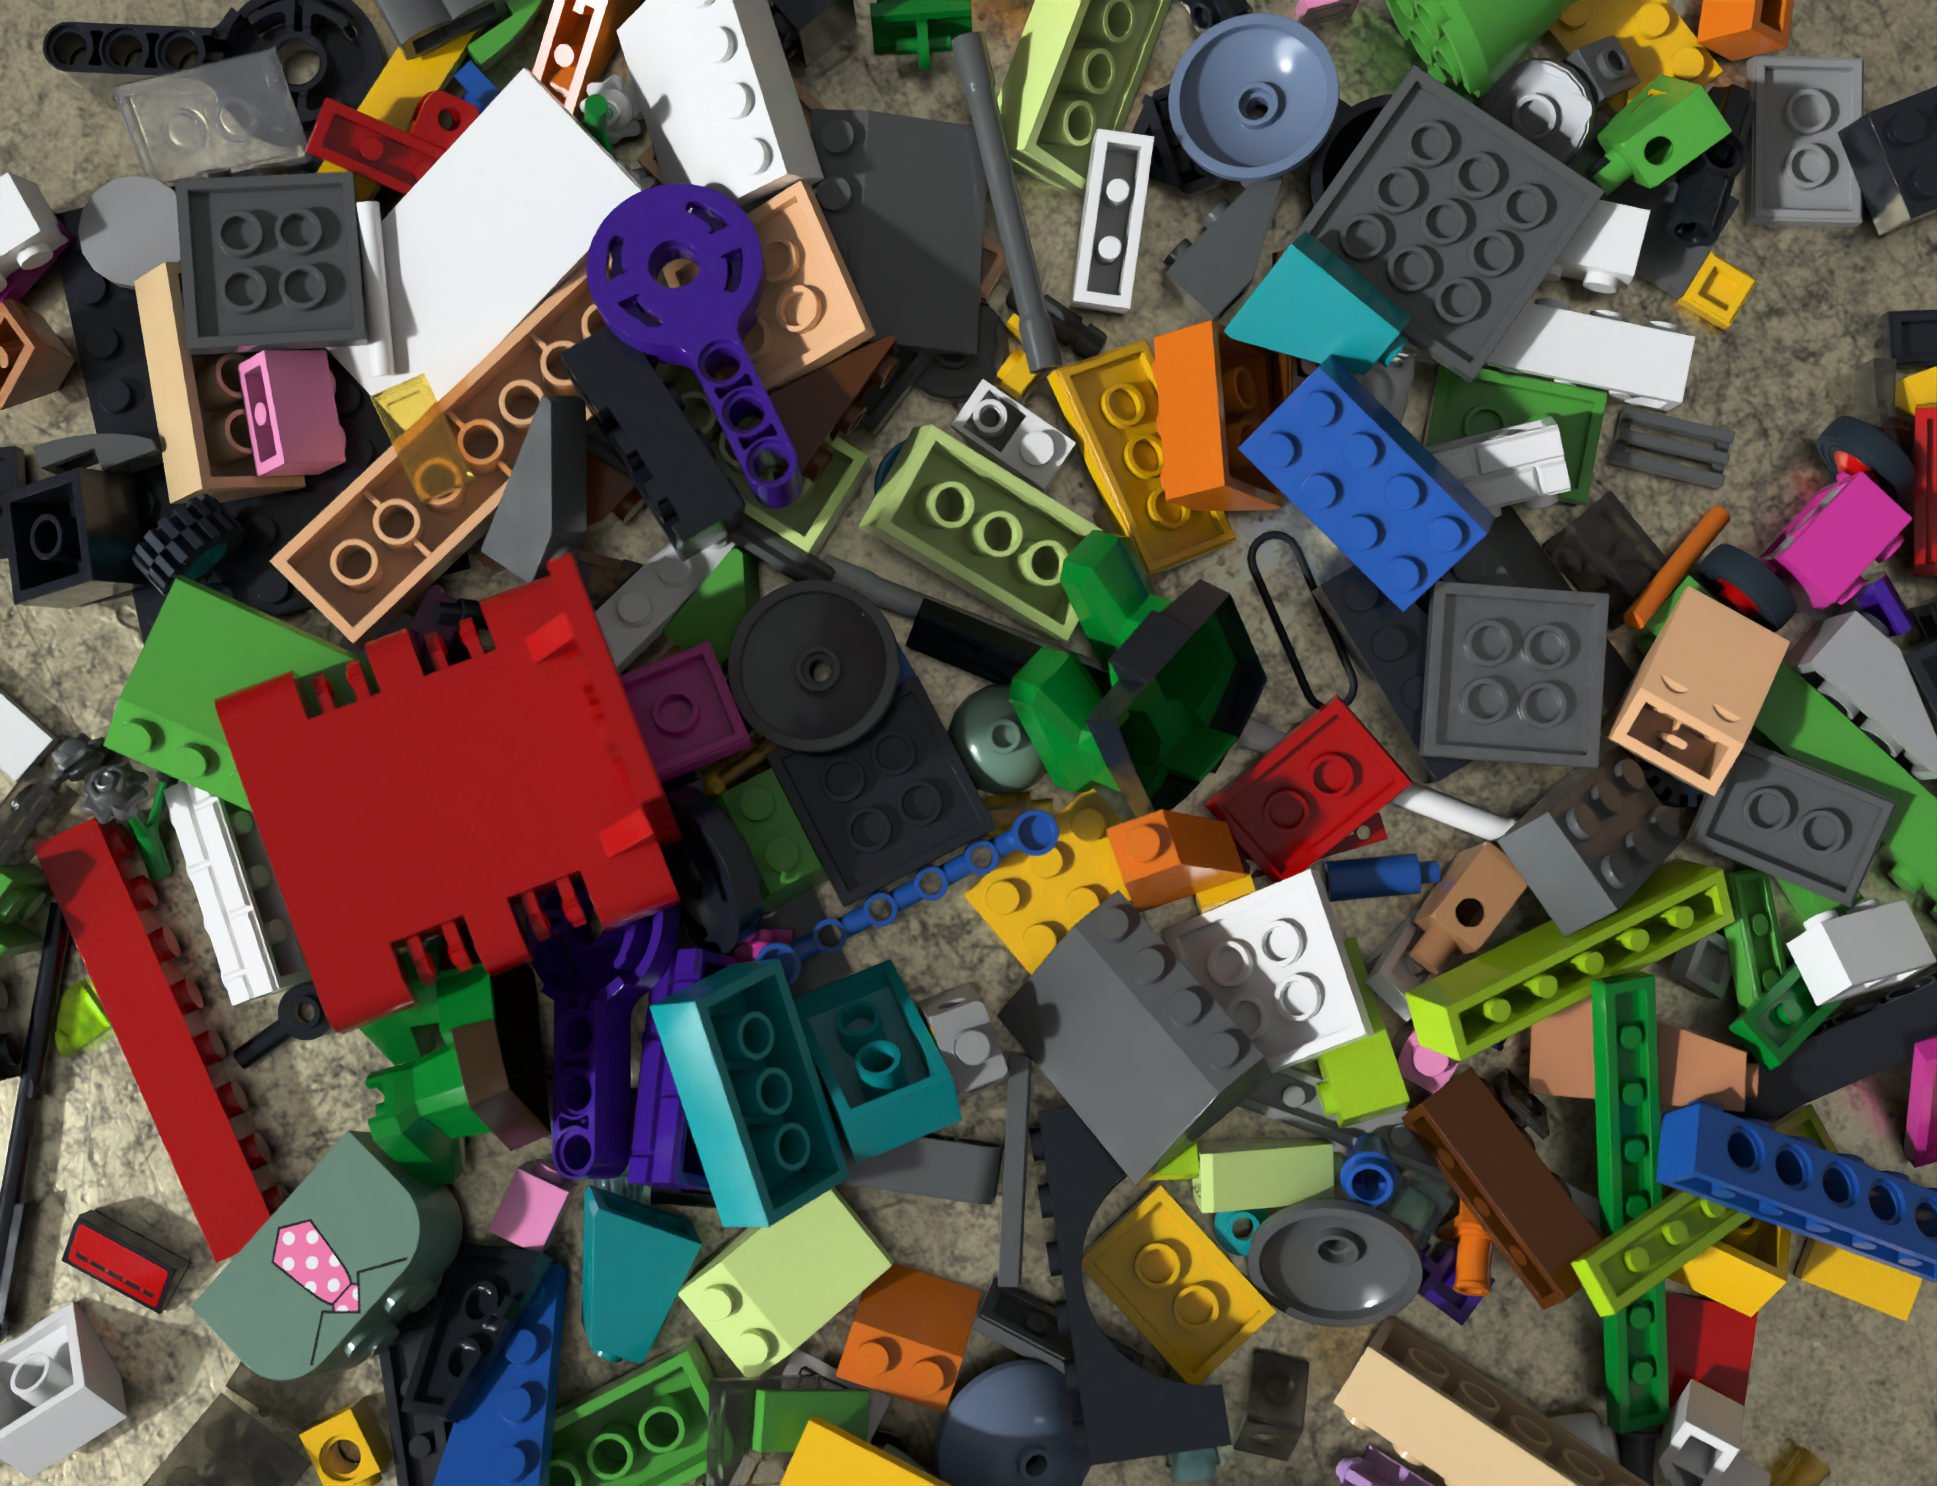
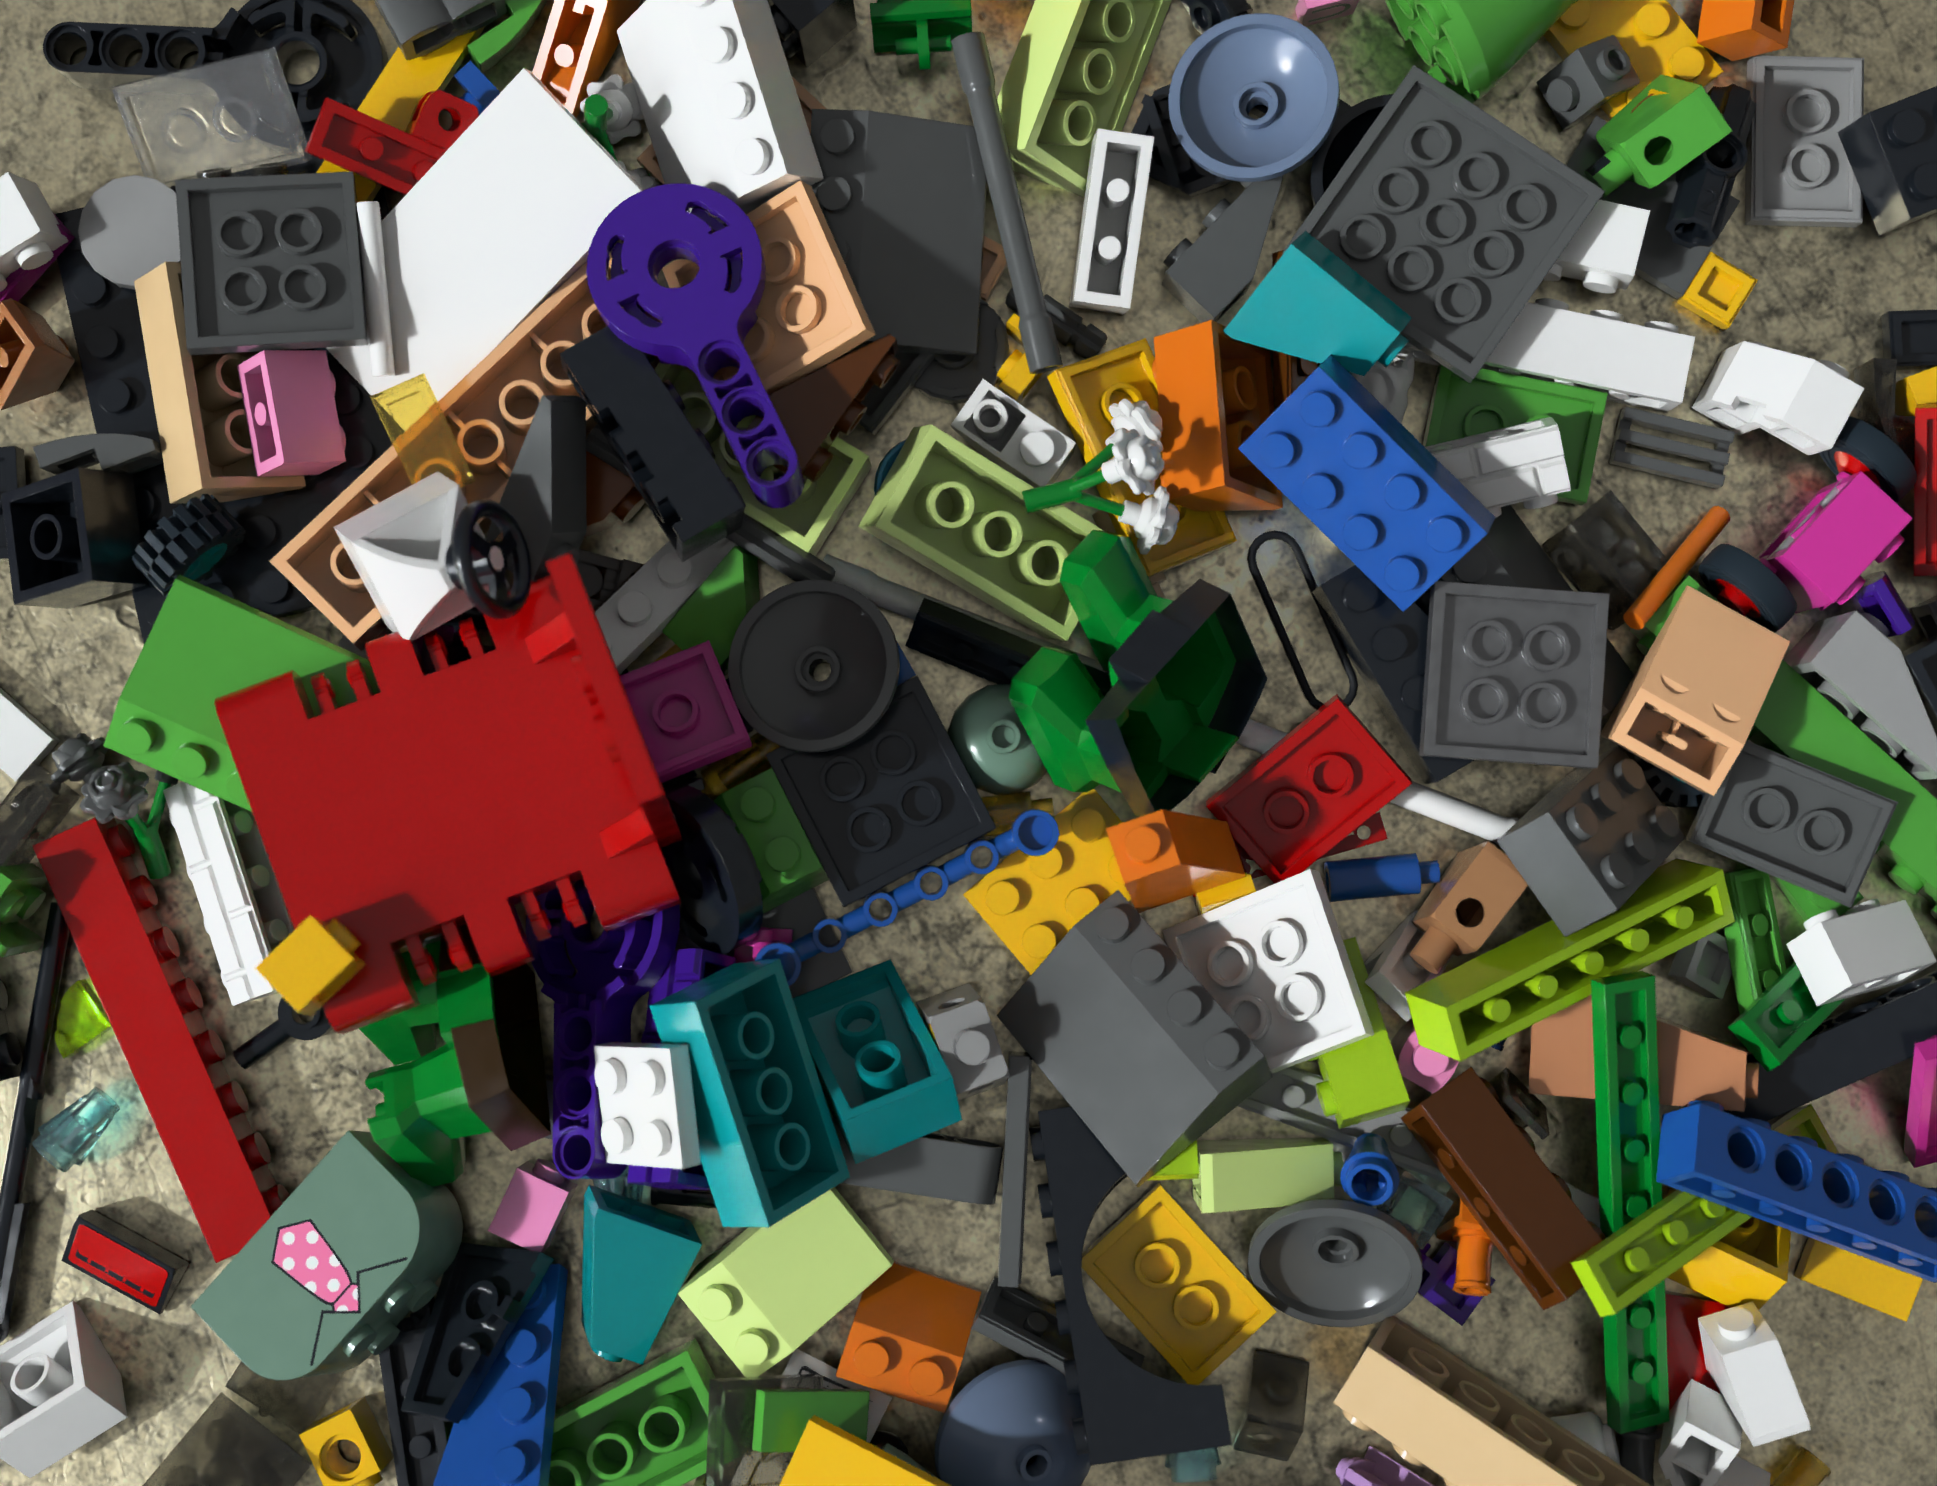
teal plate [1213,1208,1269,1256] -> none
light grey tile [1481,58,1595,164] -> none
none -> clear light blue cone [32,1087,120,1173]
none -> yellow brick [255,915,365,1017]
none -> white piece [334,471,532,641]
none -> white plate [593,1042,701,1169]
none -> white plant [1022,398,1180,555]
none -> white brick [1692,341,1864,456]
none -> white slope [1698,1301,1810,1447]

